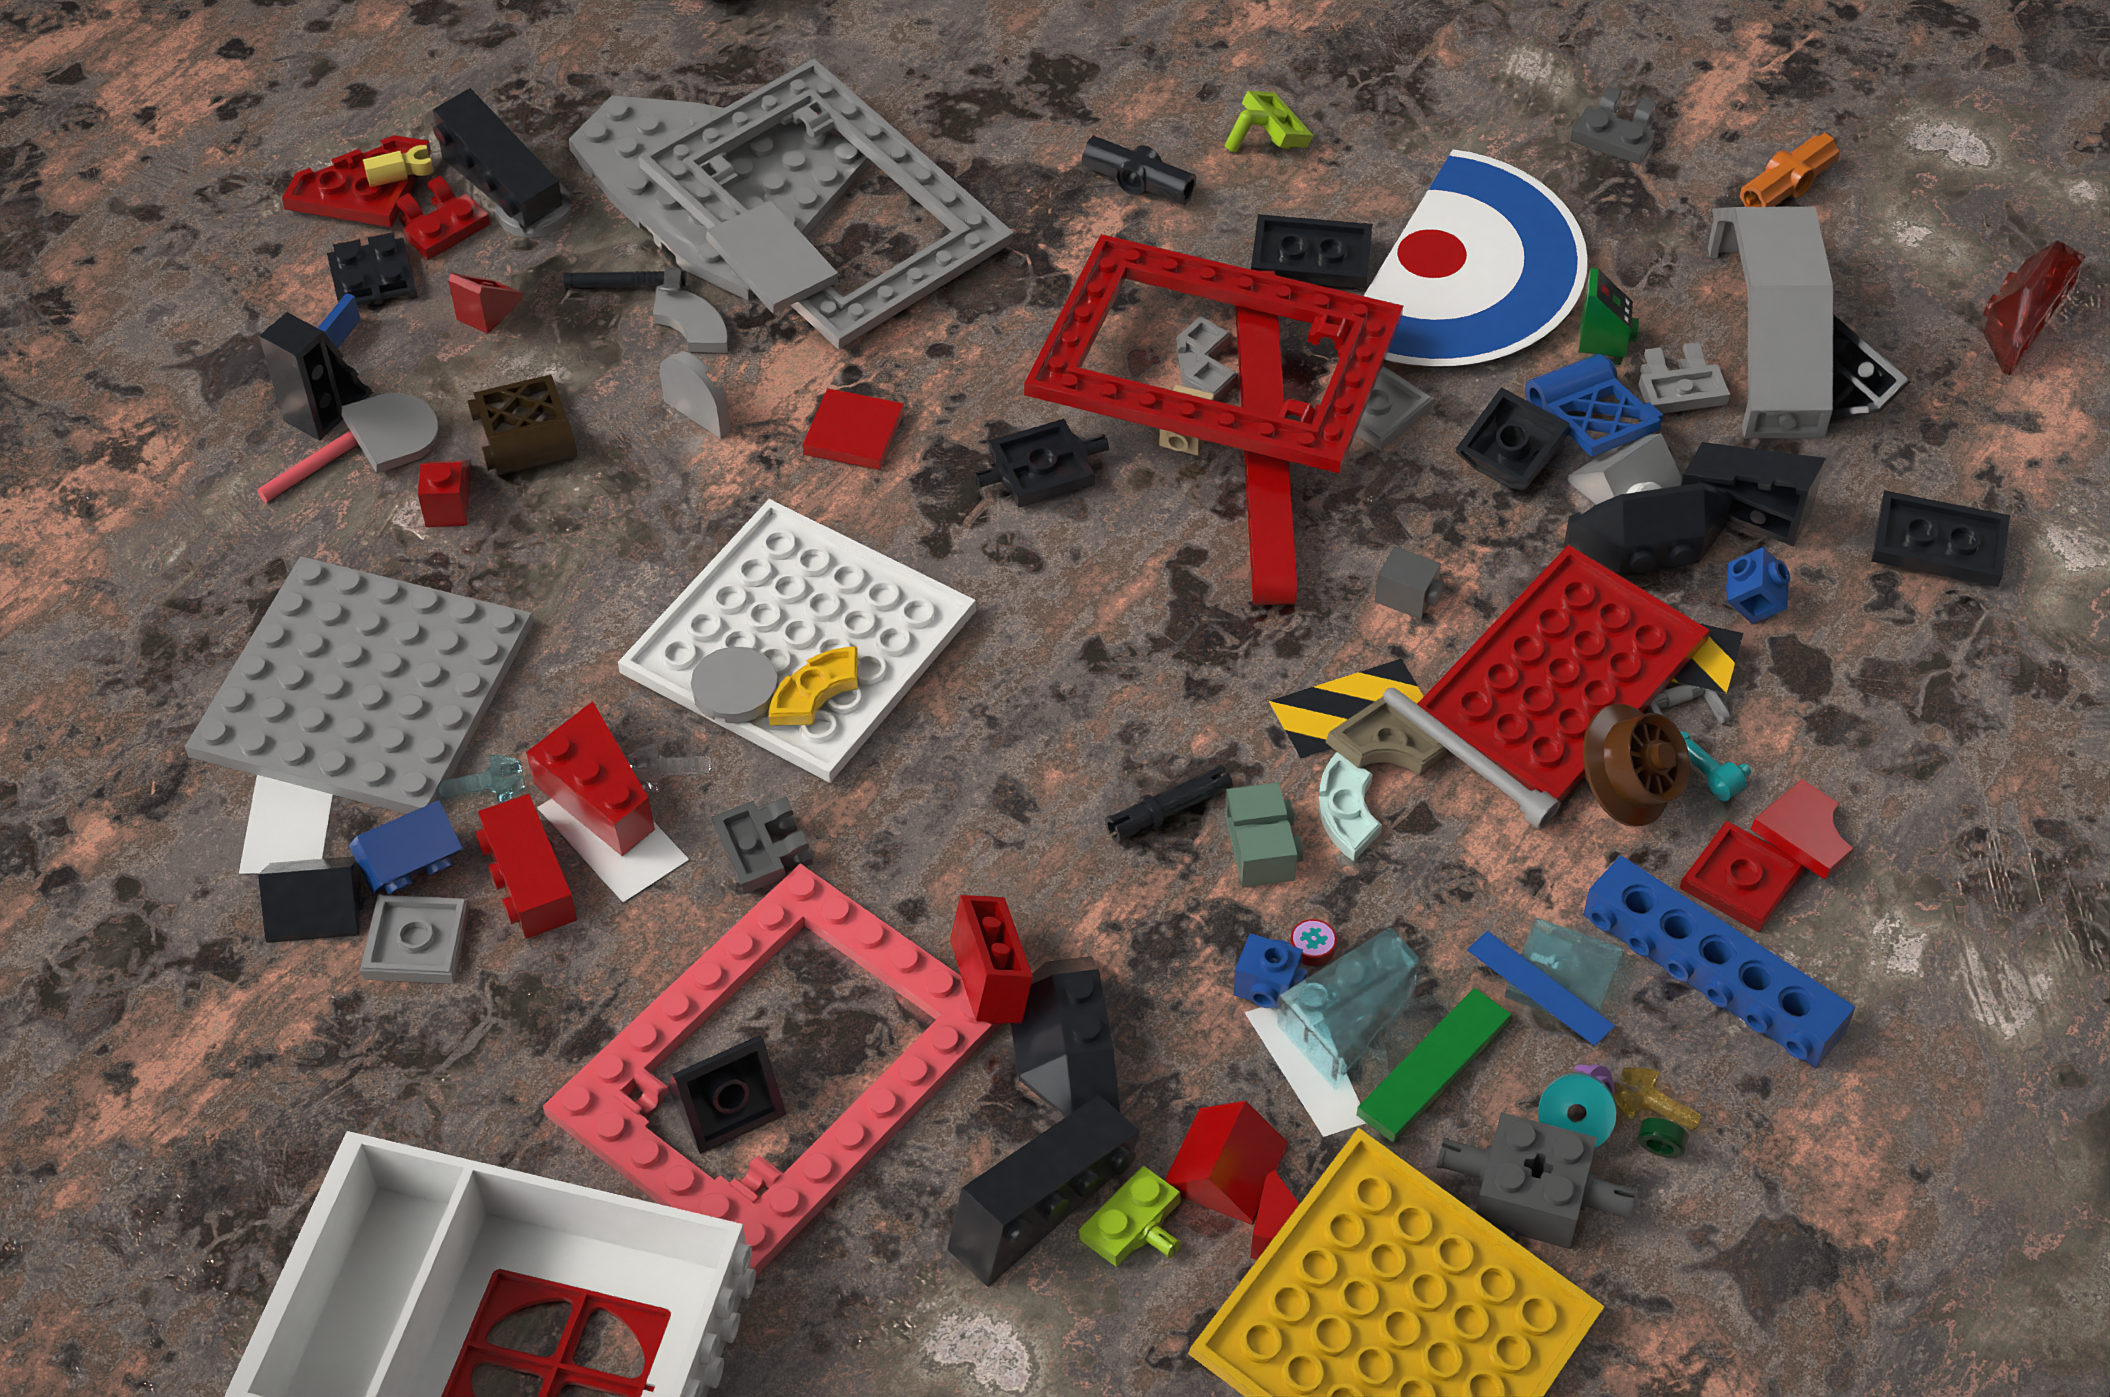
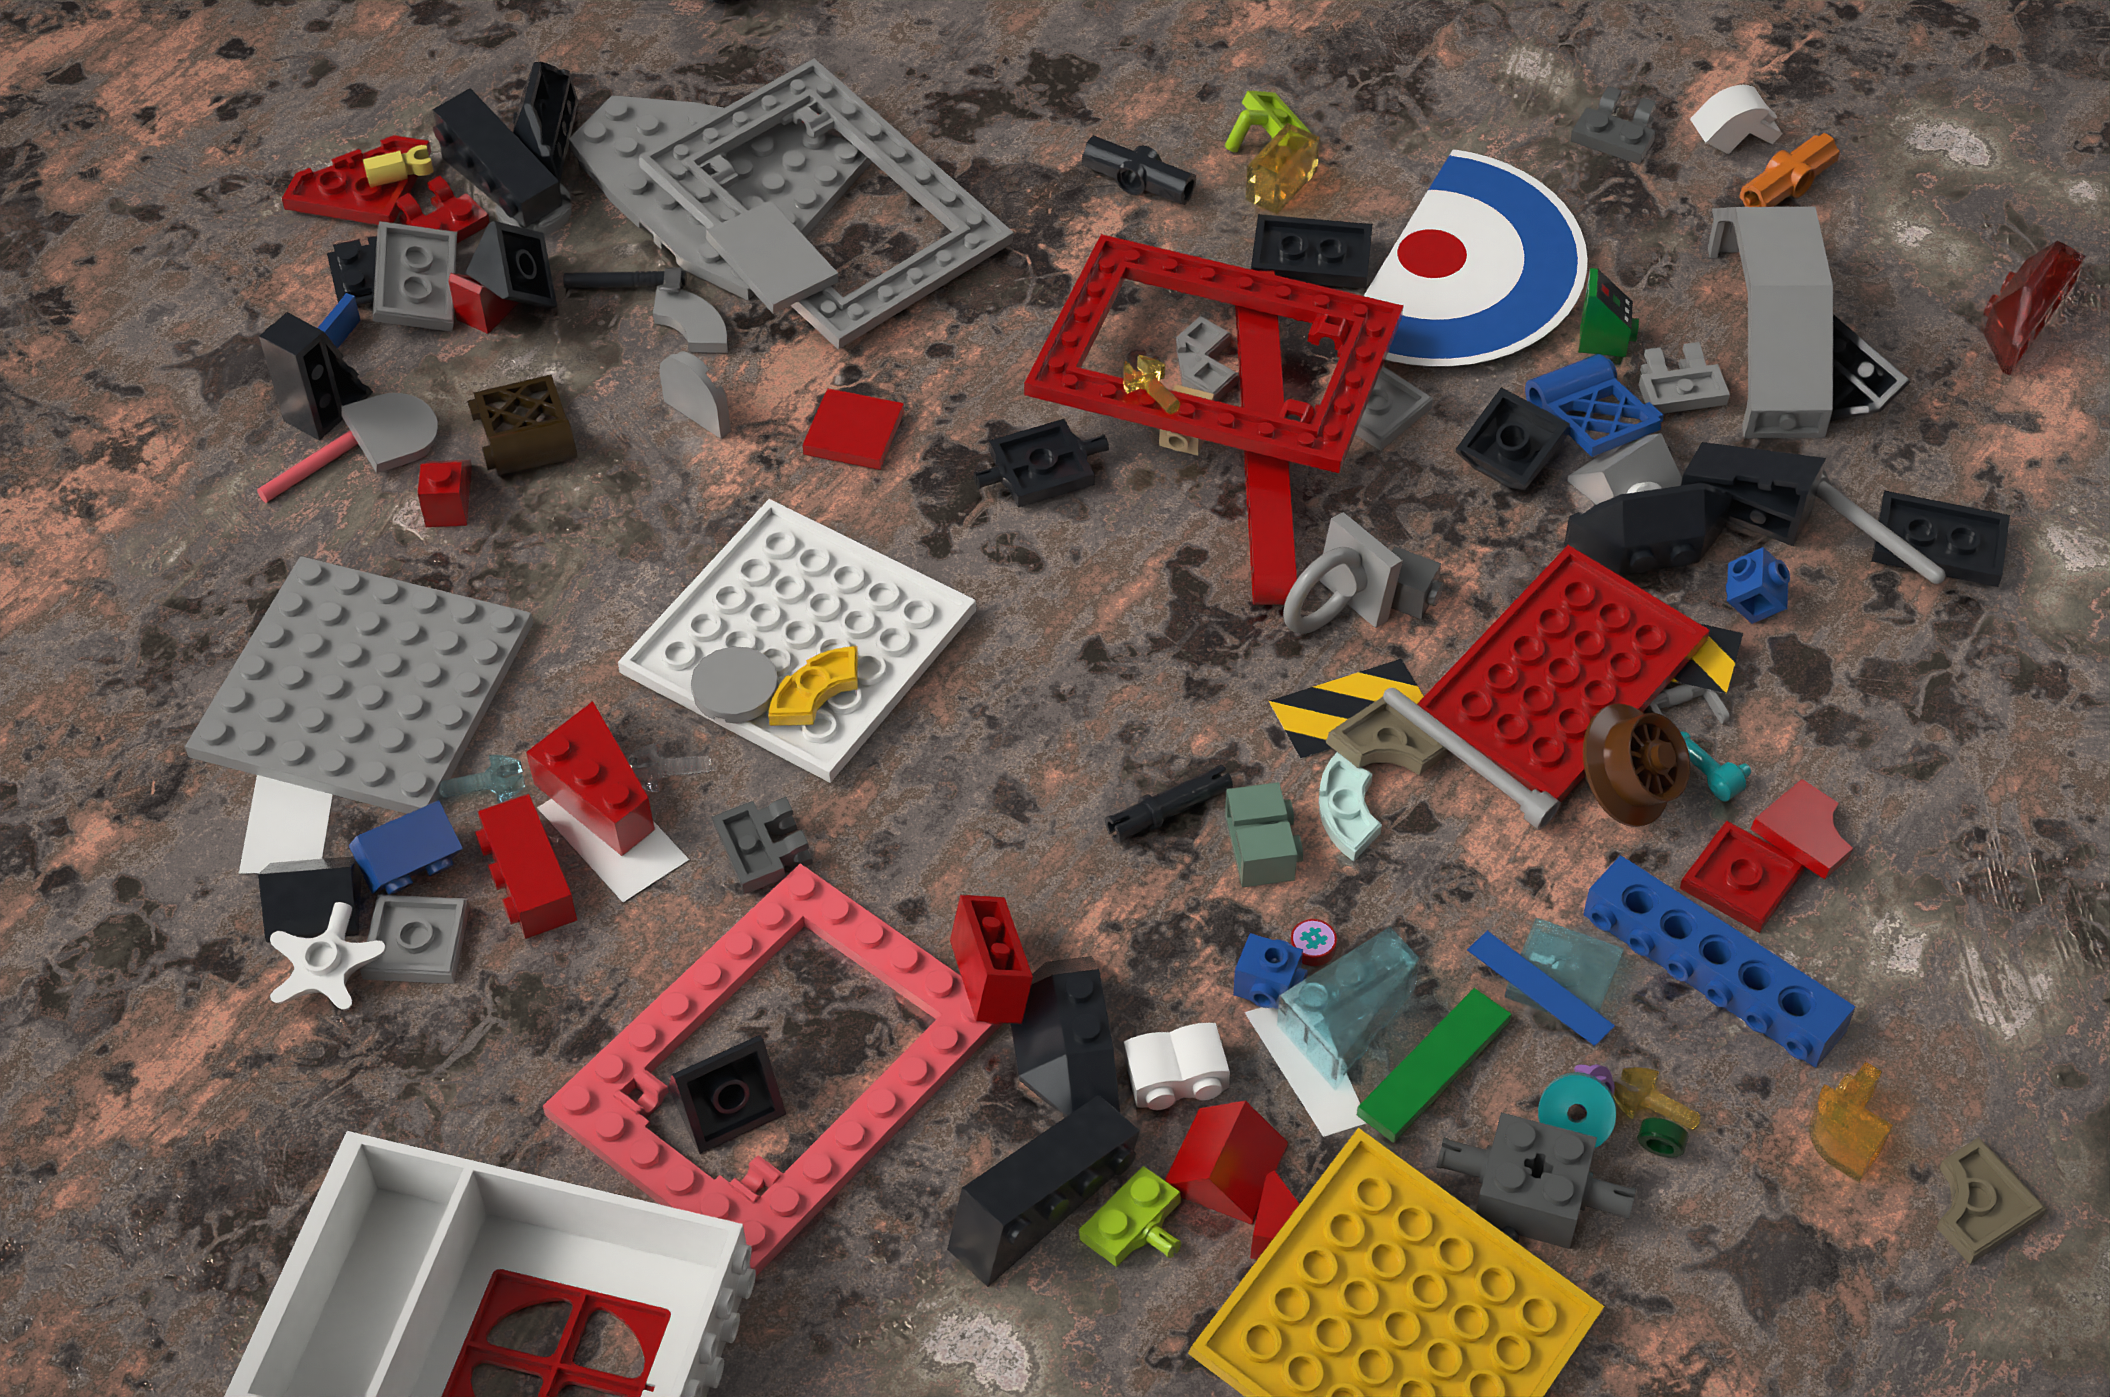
none -> white animal [270,902,386,1010]
none -> light grey tile [373,221,457,332]
none -> black slope [465,221,557,309]
none -> black wedge [513,61,578,185]
none -> clear yellow bar [1123,355,1180,414]
none -> white brick [1124,1023,1230,1110]
none -> clear yellow brick [1245,123,1320,214]
none -> light grey tile [1283,512,1403,634]
none -> white brick [1690,85,1783,154]
none -> clear yellow brick [1809,1061,1893,1183]
none -> light grey piece [1816,469,1946,584]
none -> dark tan tile [1936,1137,2047,1264]

